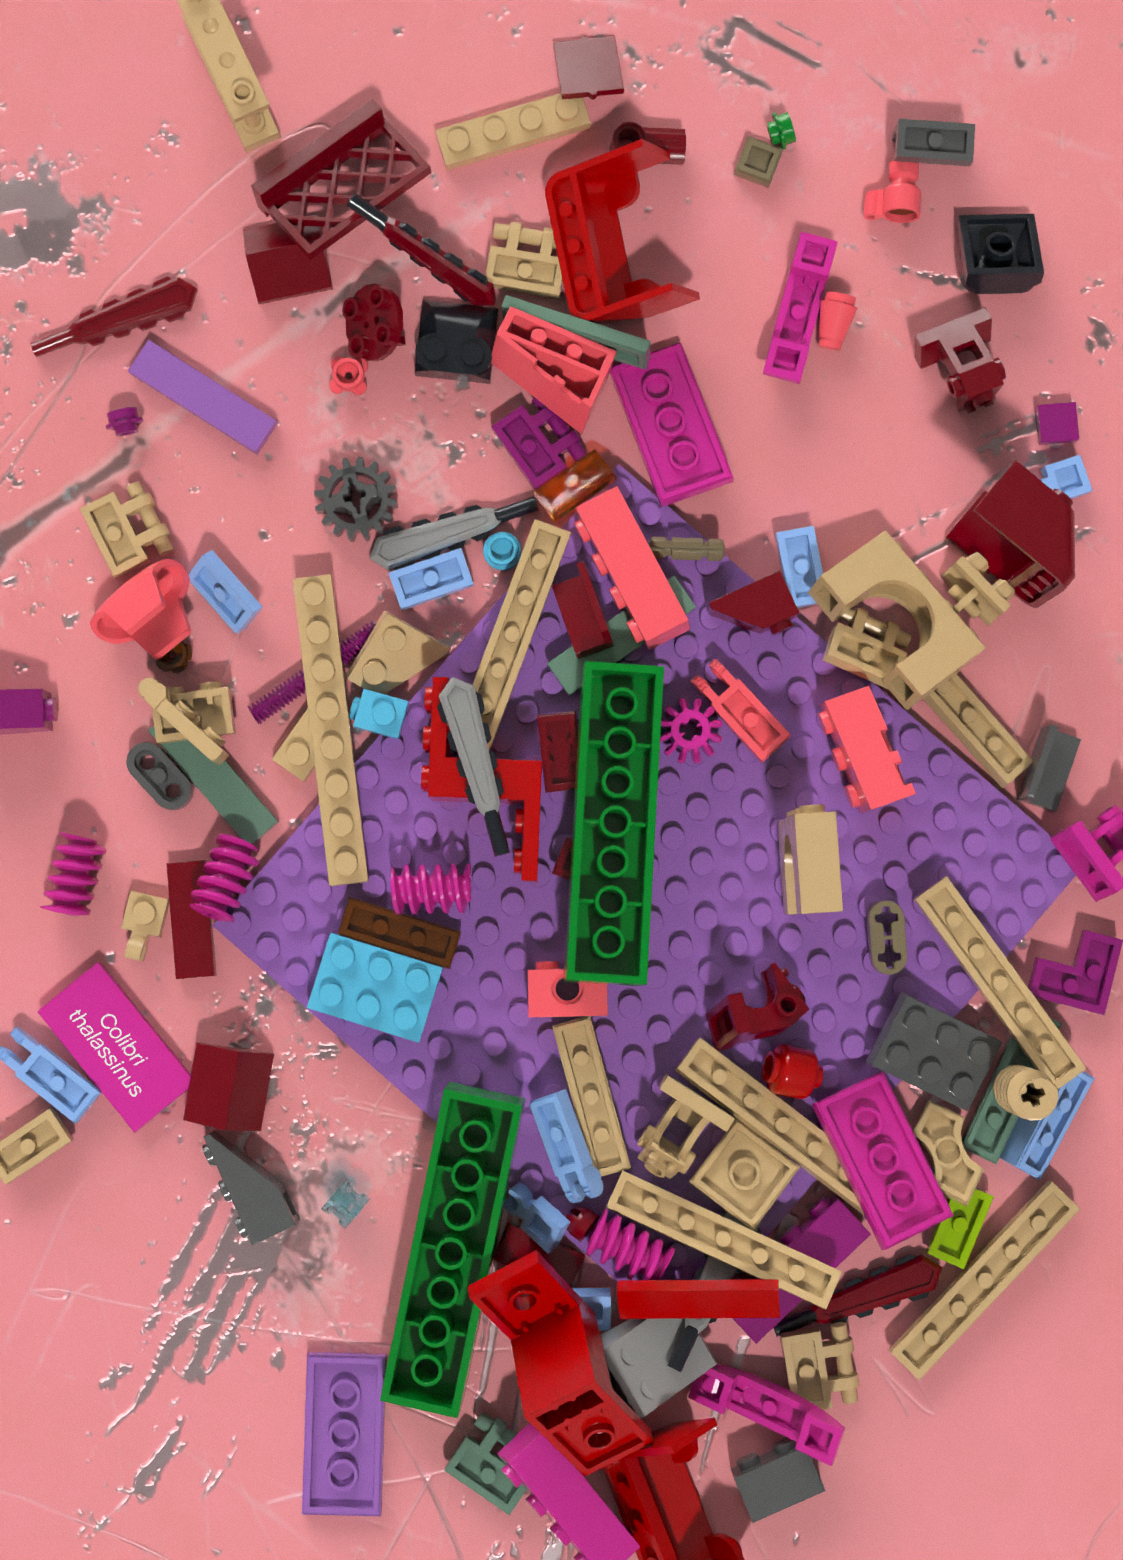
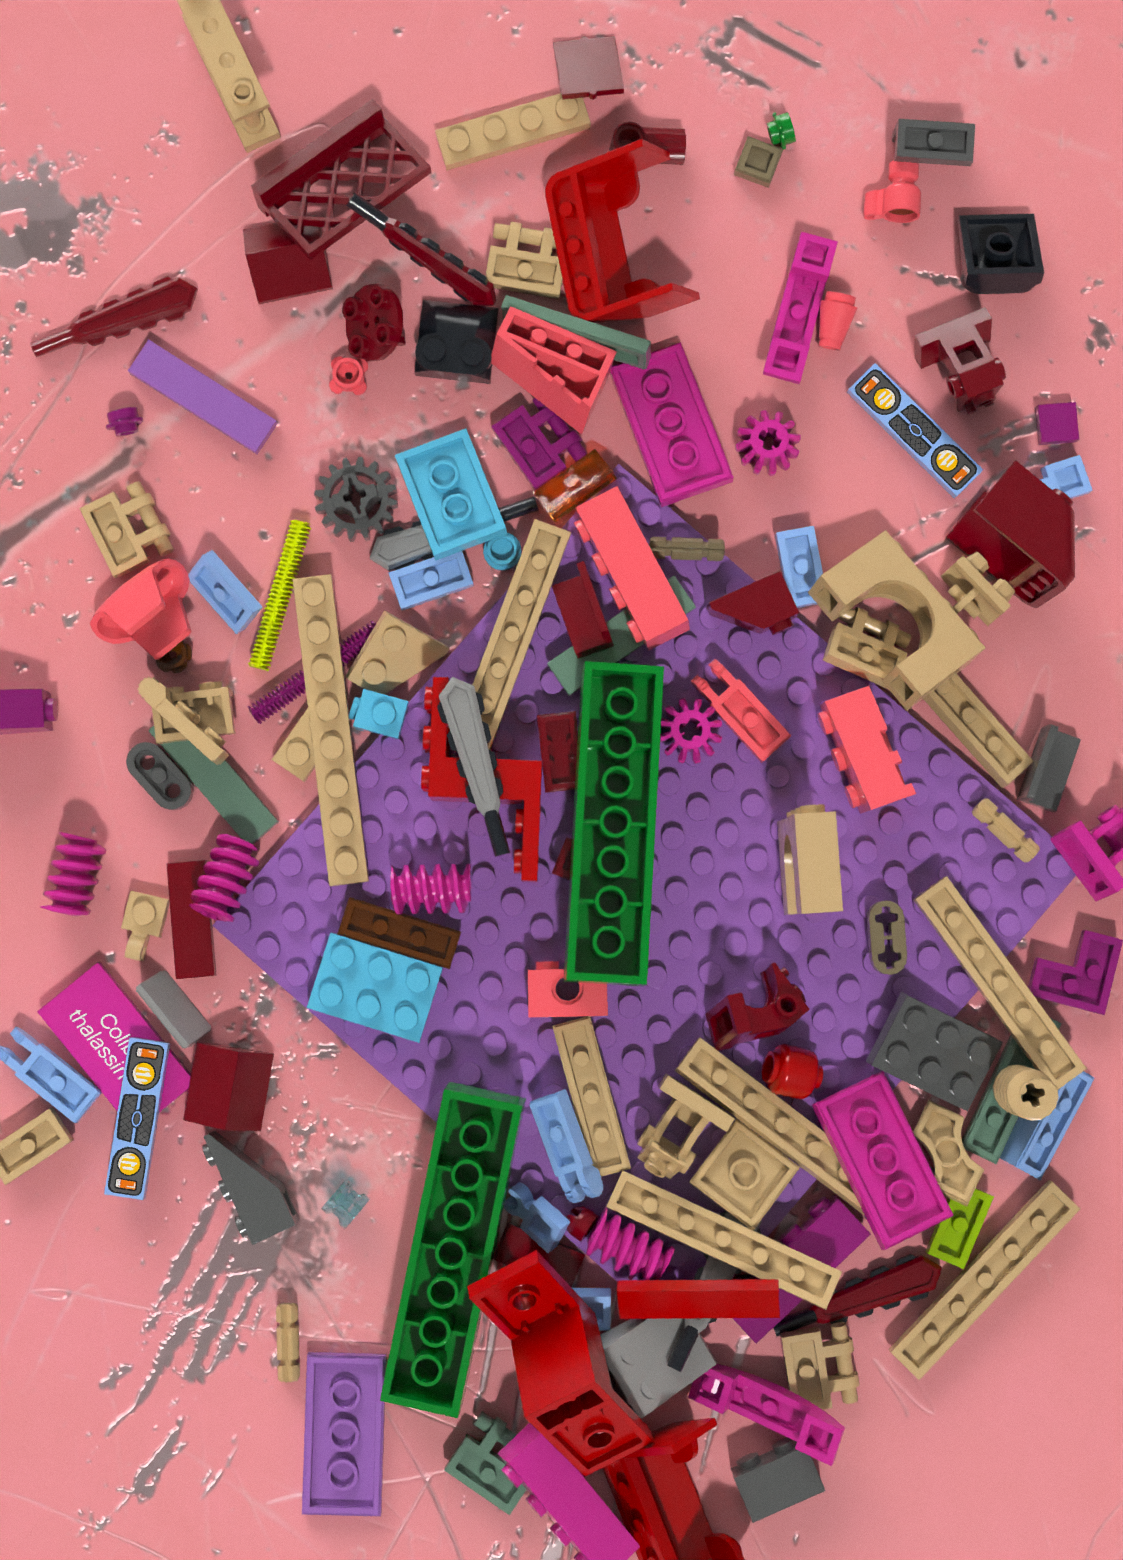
none -> tile [104,1037,170,1200]
none -> light grey slope [136,970,211,1049]
none -> neon yellow axle [248,520,311,671]
none -> tan axle [276,1303,300,1383]
none -> medium azure plate [395,428,507,561]
none -> dark pink gear [735,410,801,476]
none -> tile [847,363,983,499]
none -> tan axle [972,798,1040,862]

